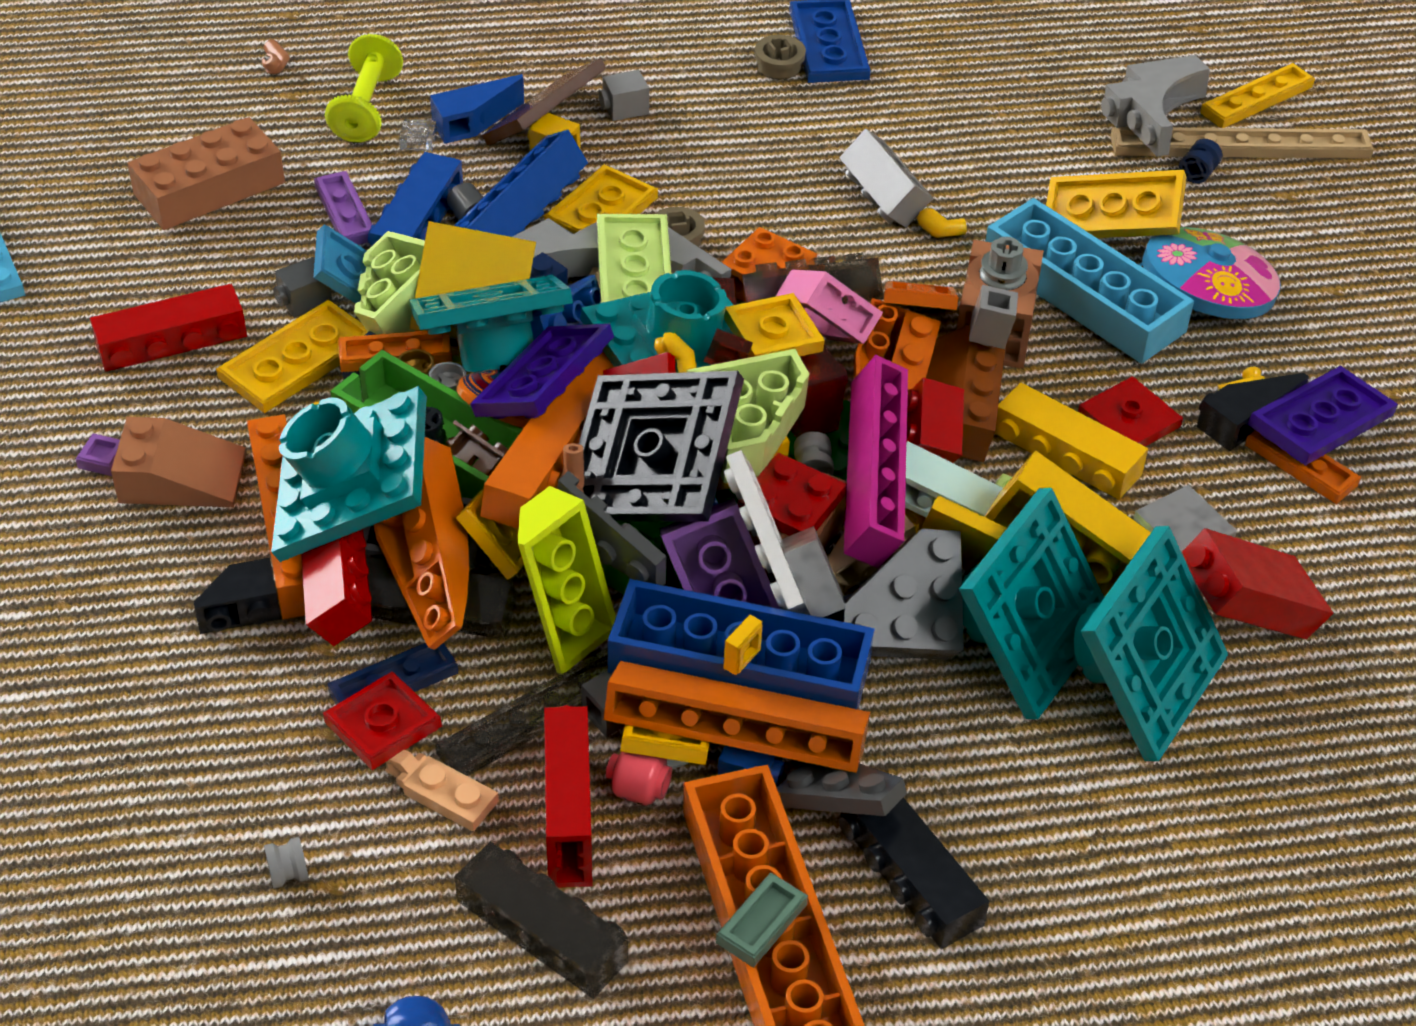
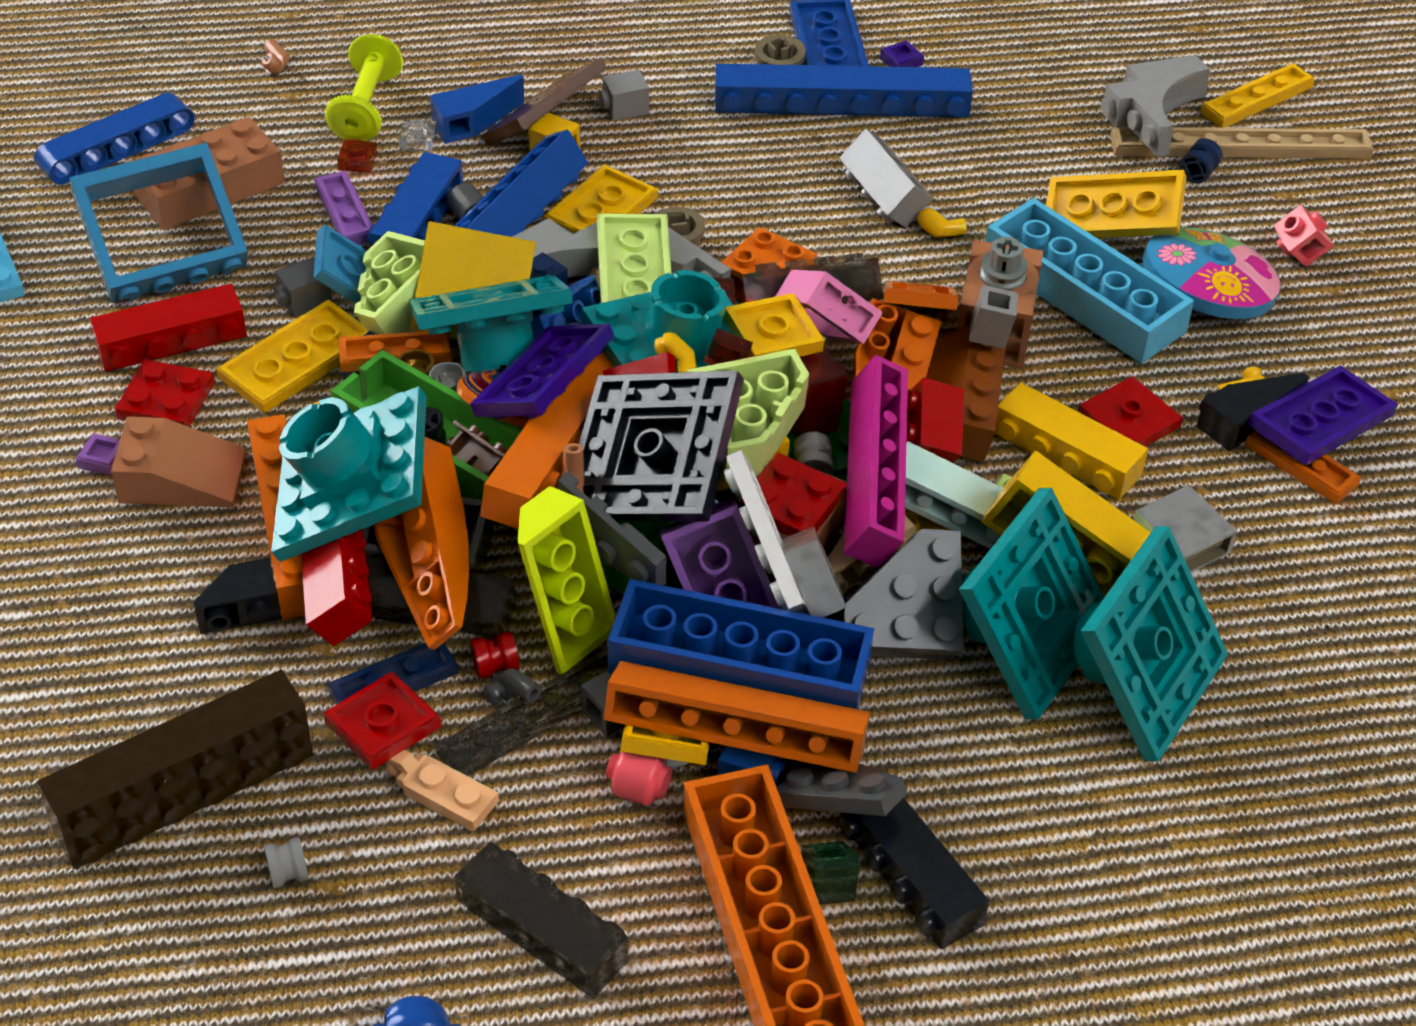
yellow plate [456,489,524,580] -> none
red brick [544,705,593,888] -> none
sand green tile [716,872,808,968] -> none
yellow tile [723,615,763,675] -> none
yellow tile [920,496,1007,572] -> none
red brick [1182,528,1334,640] -> none
none -> blue beam [34,93,195,184]
none -> dark brown brick [37,669,314,869]
none -> dark azure window [70,142,248,303]
none -> red plate [115,359,215,427]
none -> clear red plate [337,139,378,173]
none -> red wheel [470,631,520,680]
none -> dark grey arm [484,668,542,704]
none -> blue brick [715,63,973,117]
none -> clear green slope [800,841,860,905]
none -> dark purple tile [880,40,924,67]
none -> coral brick [1274,204,1334,267]

